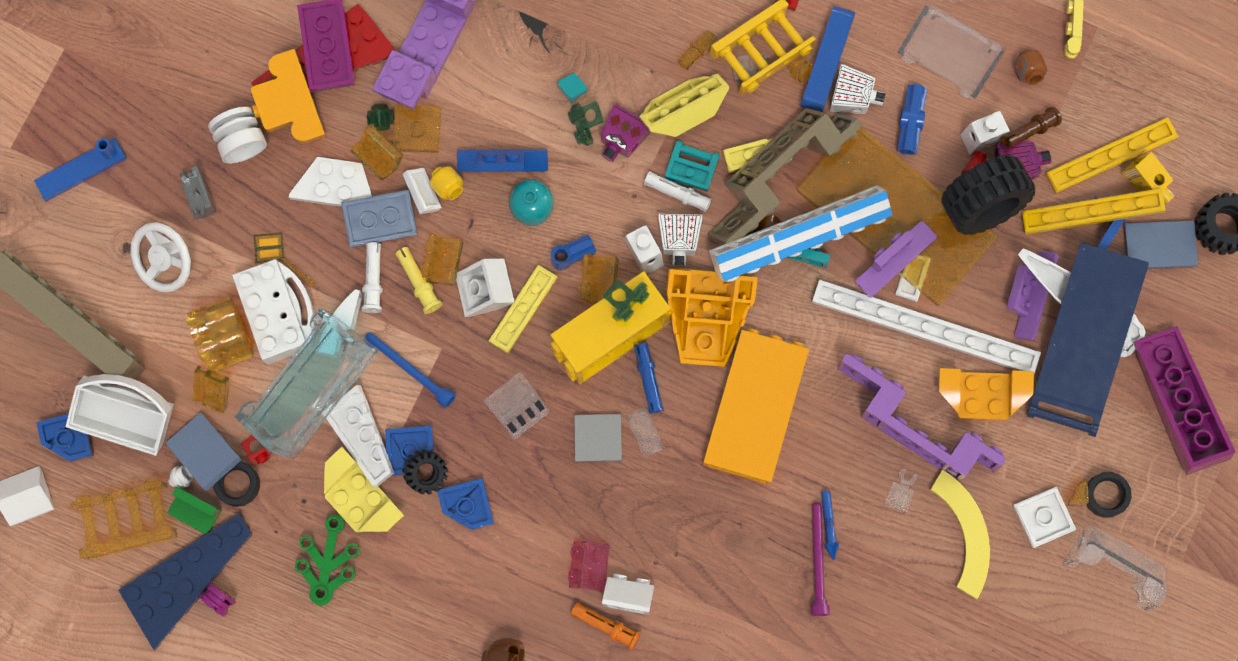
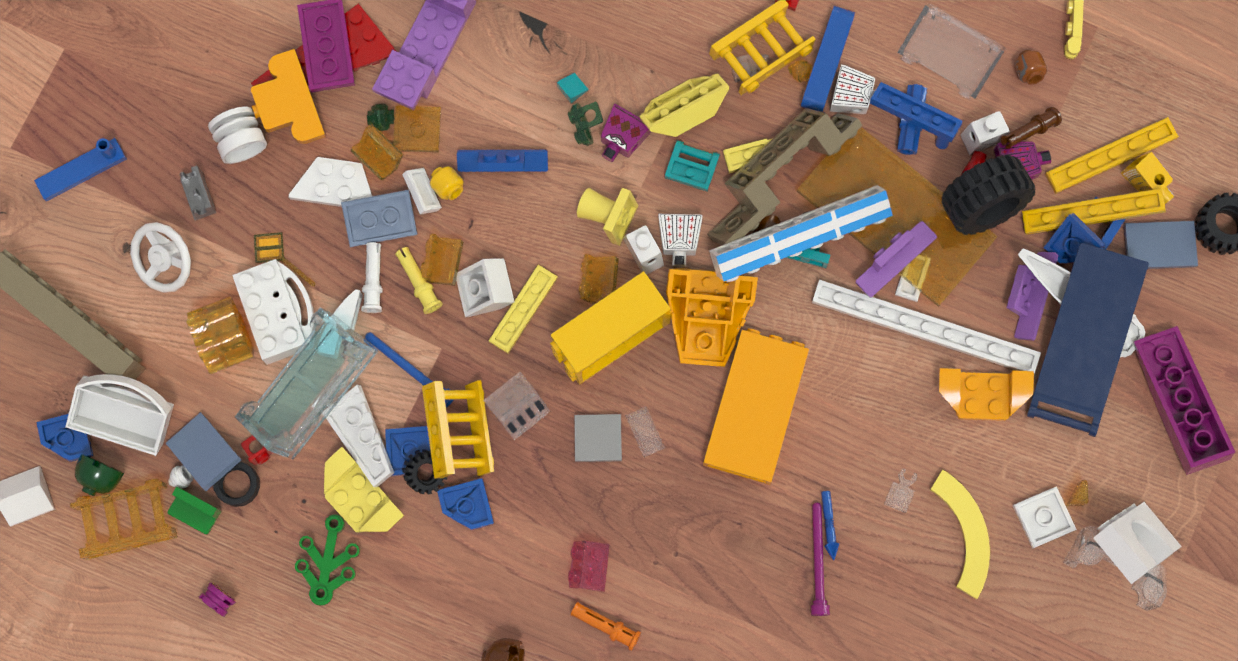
dark blue wing [118,514,252,650] -> none
clear yellow plate [193,366,229,413] -> none
teal cylinder [509,180,554,226] -> none
blue piece [551,235,596,271] -> none
white slope [602,574,654,615] -> none
clear green bracket [603,279,650,322] -> none
blue pin [634,343,664,414] -> none
white pin [644,171,712,212] -> none
clear yellow axle [677,30,716,70] -> none
medium lavender bracket [838,354,1007,482] -> none
black tyre [1084,472,1132,518] -> none
none -> dark green cylinder [75,454,124,496]
none -> yellow fence [422,380,494,479]
none -> light yellow plant [577,188,638,246]
none -> blue piece [870,82,963,149]
none -> blue plate [1044,213,1106,263]
none -> white arch [1094,502,1182,584]

